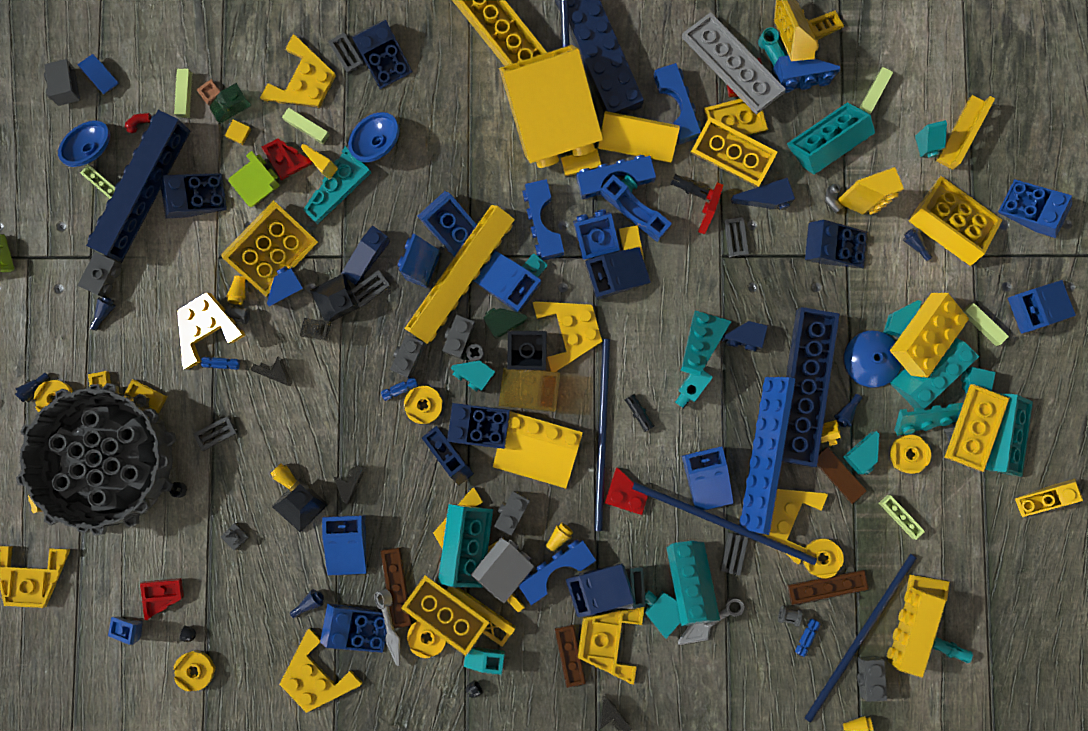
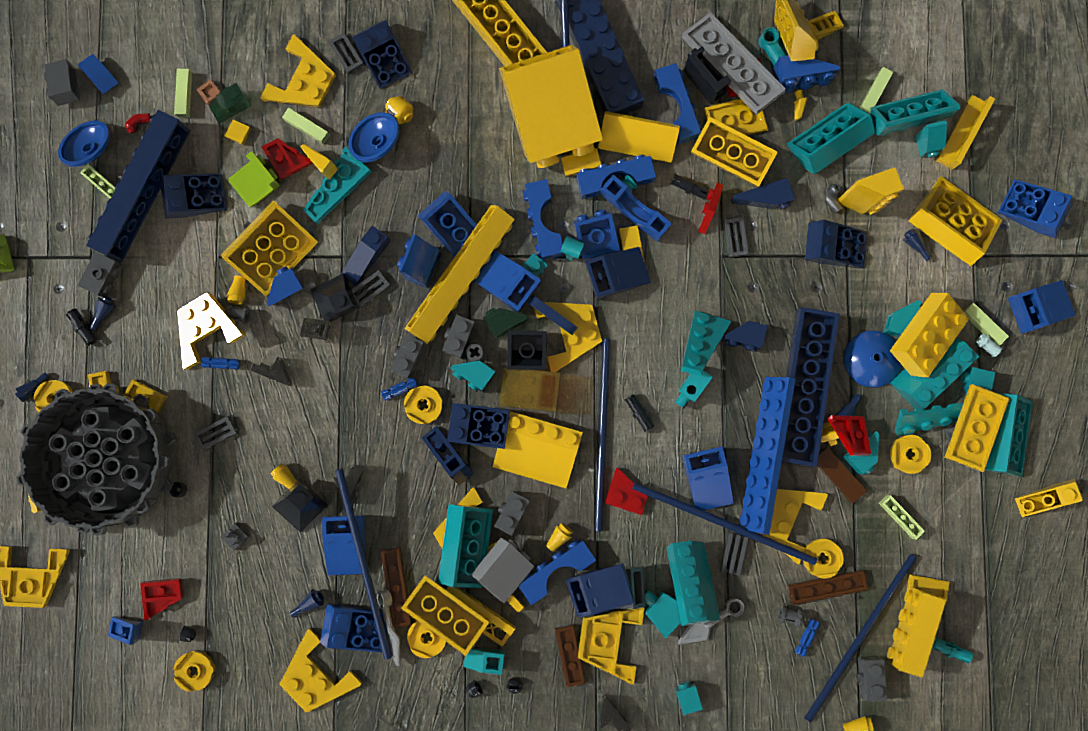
none -> black pin [65,308,98,346]
none -> dark blue piece [335,468,392,660]
none -> yellow head [385,96,413,124]
none -> black hinge [507,677,522,694]
none -> dark blue beam [528,295,578,335]
none -> teal piece [560,236,585,261]
none -> teal brick [675,681,703,715]
none -> black panel [683,46,732,105]
none -> yellow bar [794,90,808,122]
none -> red wing [828,415,872,456]
none -> teal slope [870,89,961,136]
none -> light aqua pin [976,334,1002,357]

